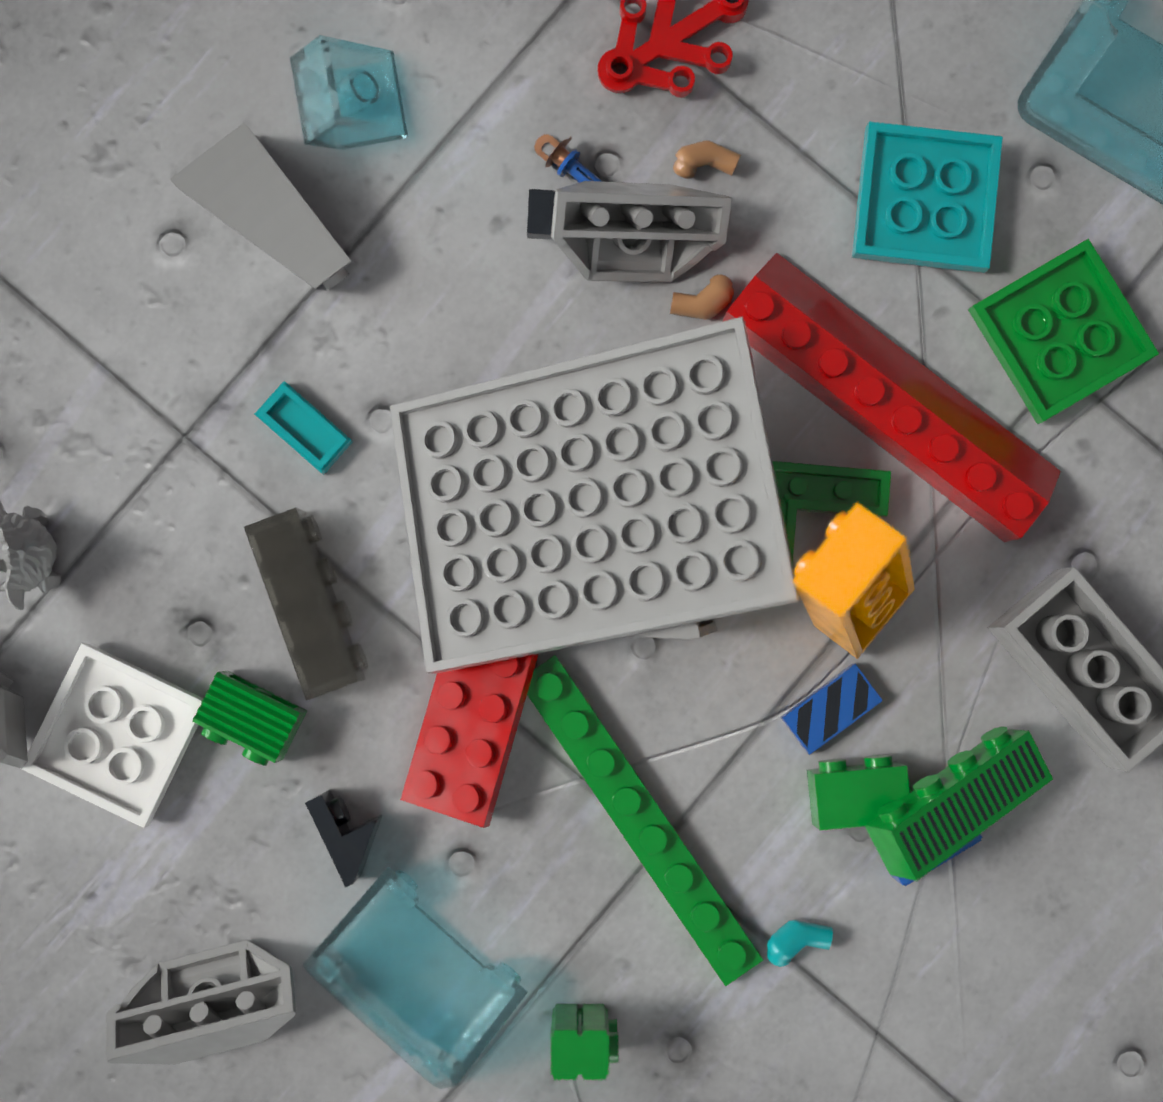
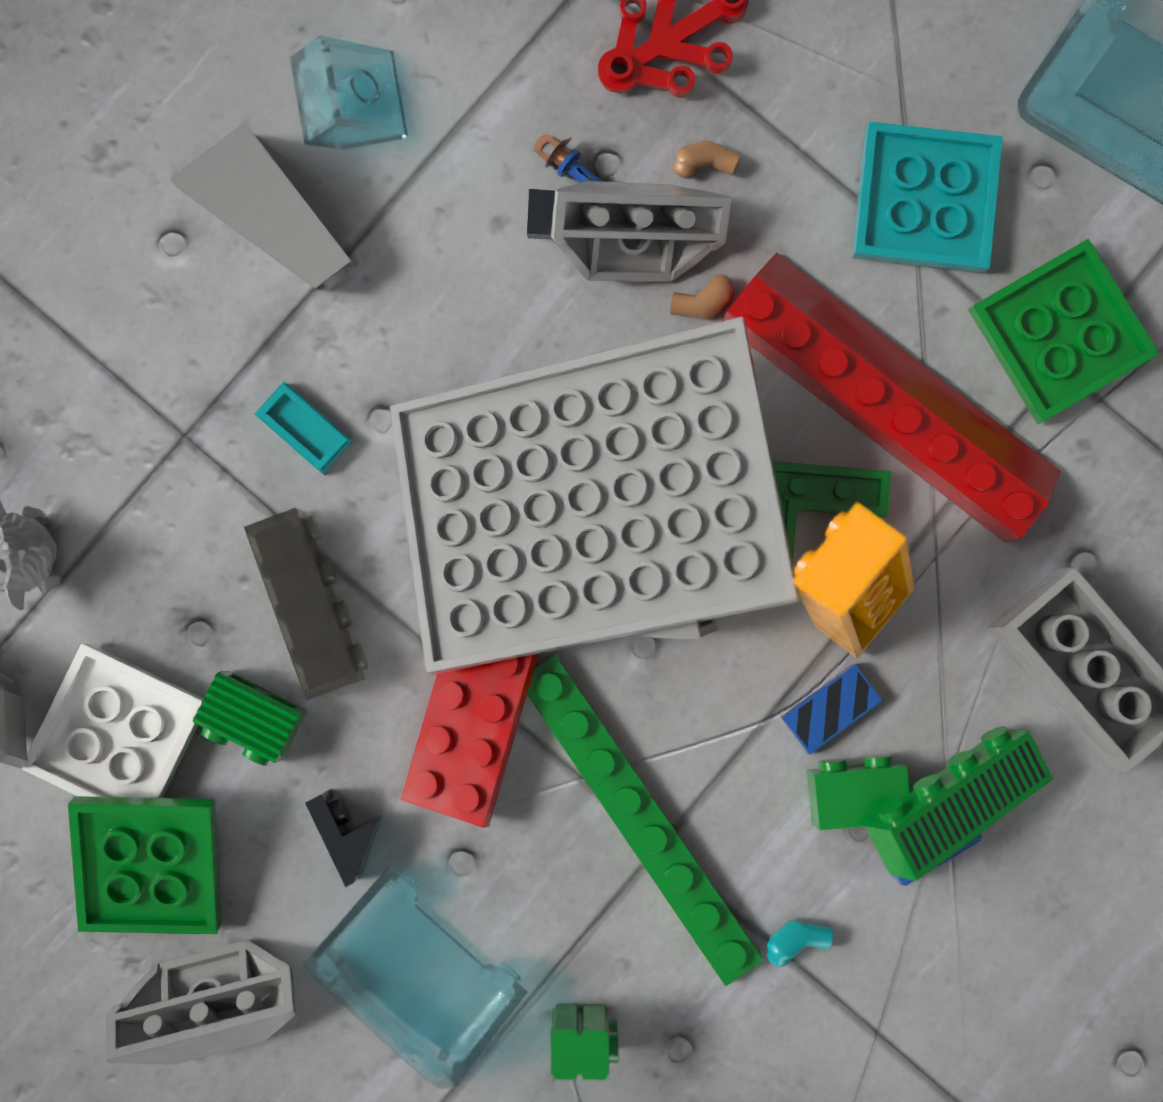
none -> green plate [68,796,221,935]

